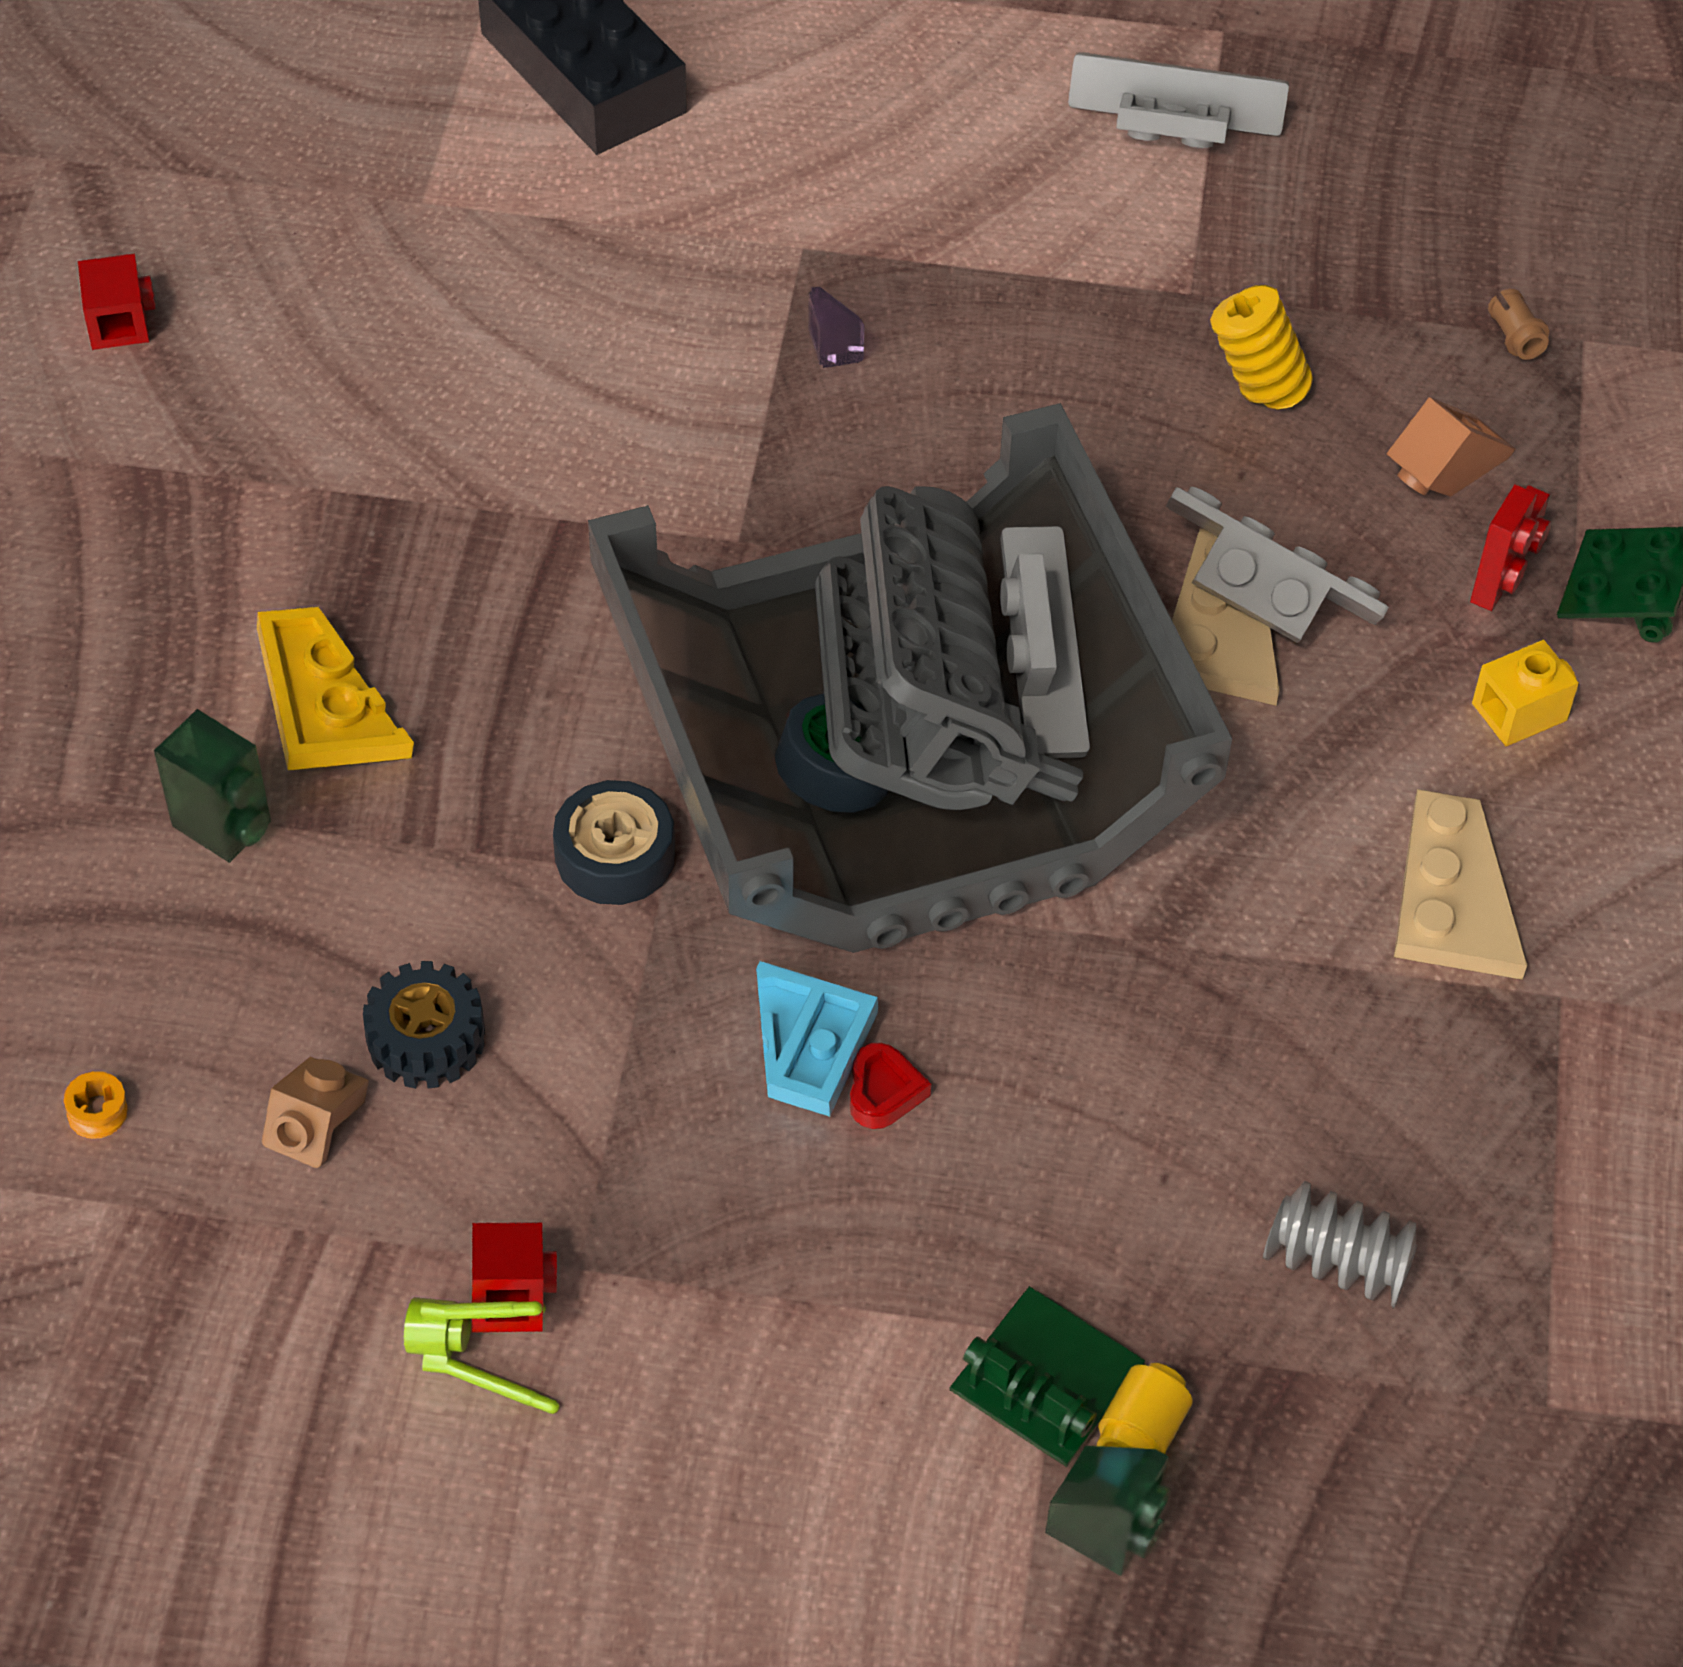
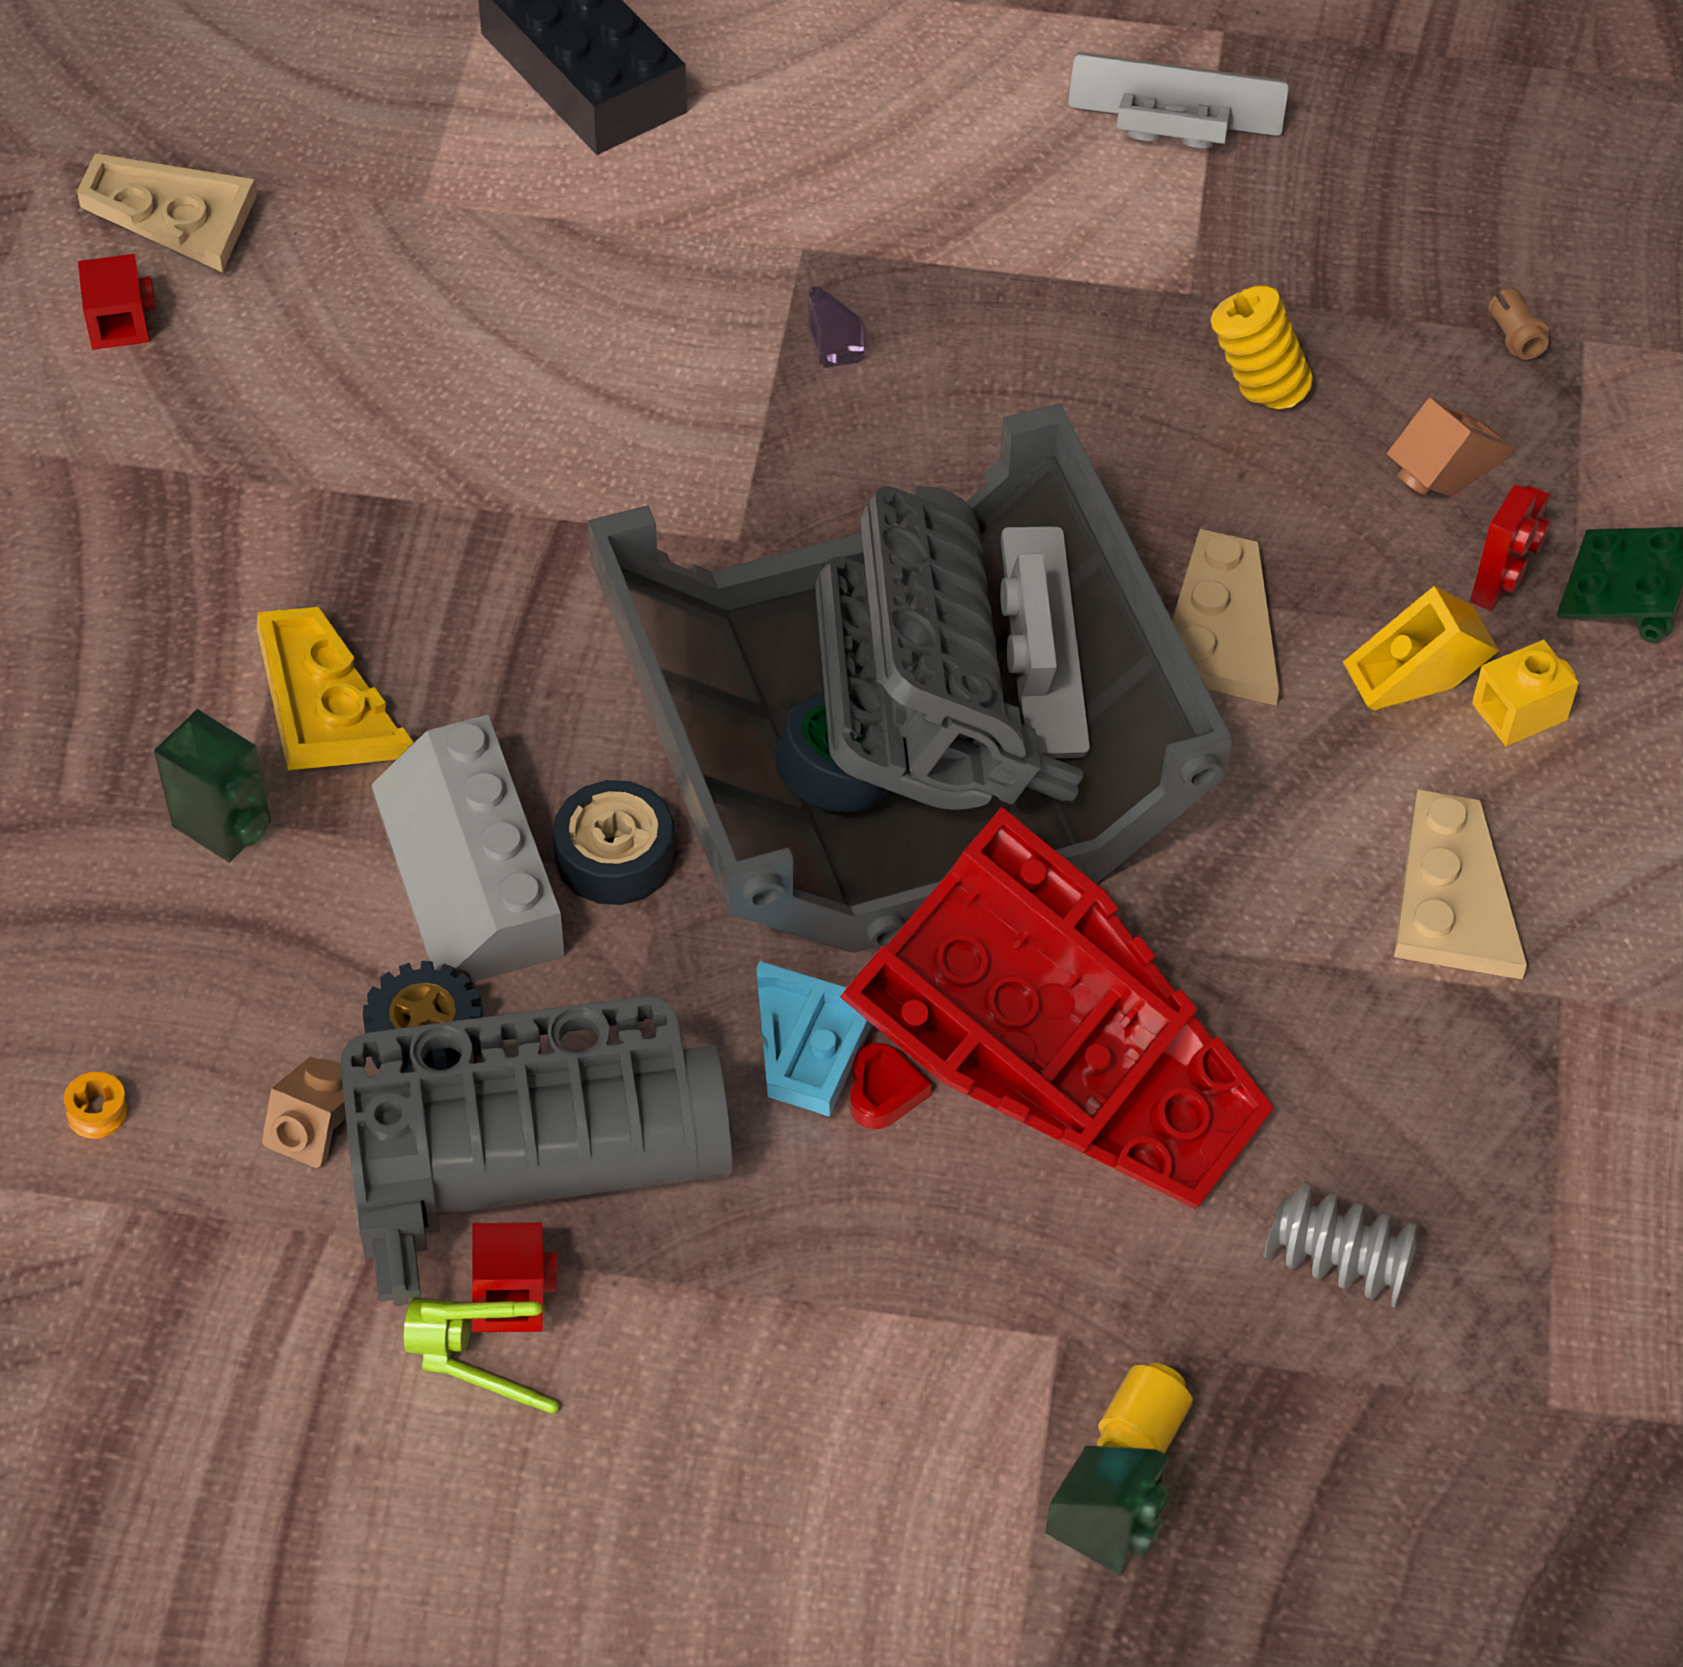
dark green hinge [949,1286,1145,1468] -> none
light grey bracket [1166,487,1389,643] -> none
none -> tan wing [77,153,257,273]
none -> dark grey piece [341,996,733,1306]
none -> light grey slope [371,715,565,983]
none -> red wedge [840,807,1274,1209]
none -> yellow slope [1343,586,1499,710]

